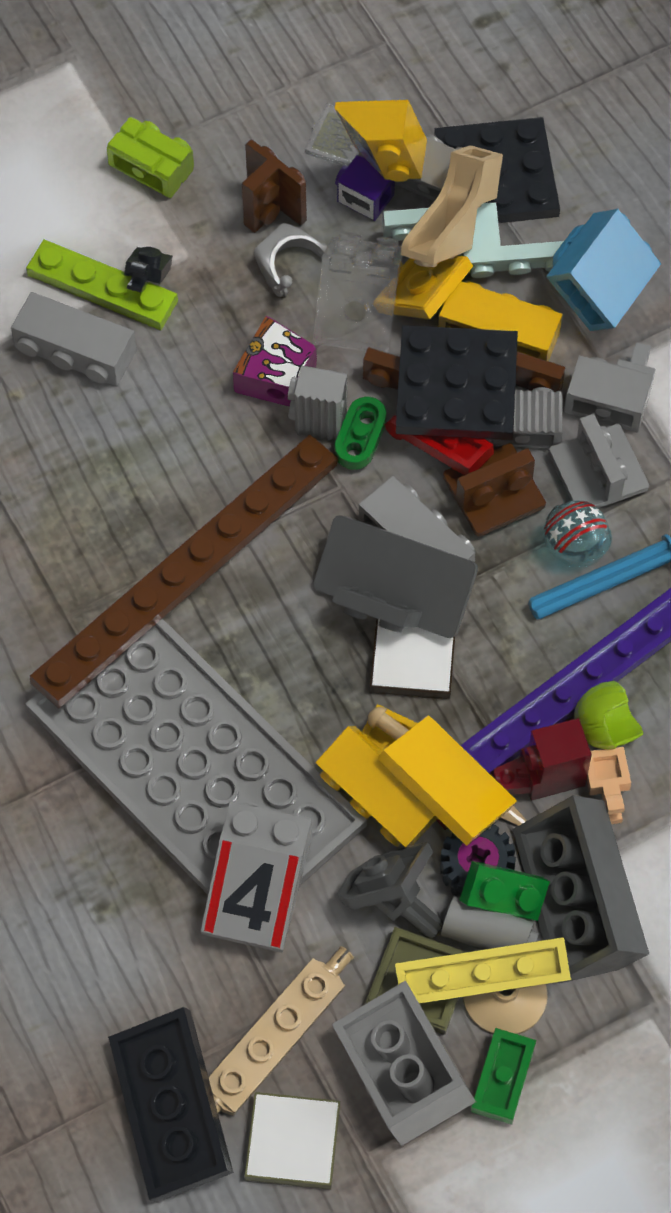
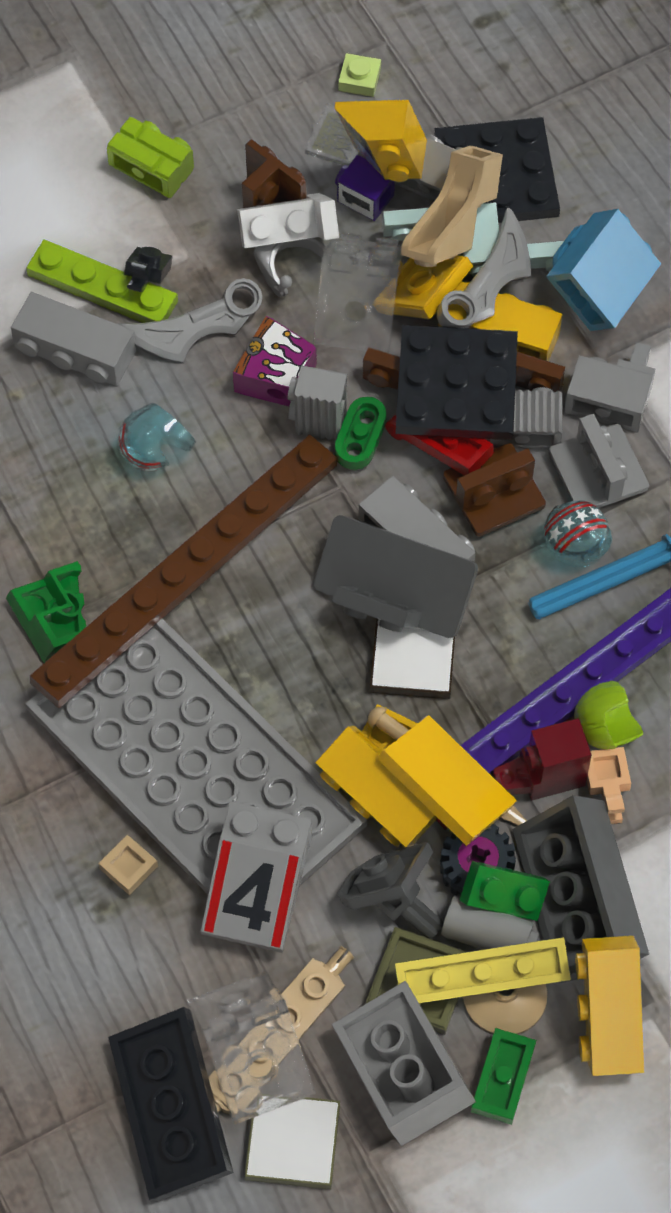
none -> green slope [6,561,86,663]
none -> tan plate [98,835,158,896]
none -> clear light blue helmet [117,403,196,471]
none -> light grey piece [118,278,262,363]
none -> clear bracket [186,971,316,1124]
none -> white bracket [237,193,339,248]
none -> yellowish green plate [338,53,381,97]
none -> light grey piece [437,208,531,329]
none -> yellow brick [575,936,644,1076]

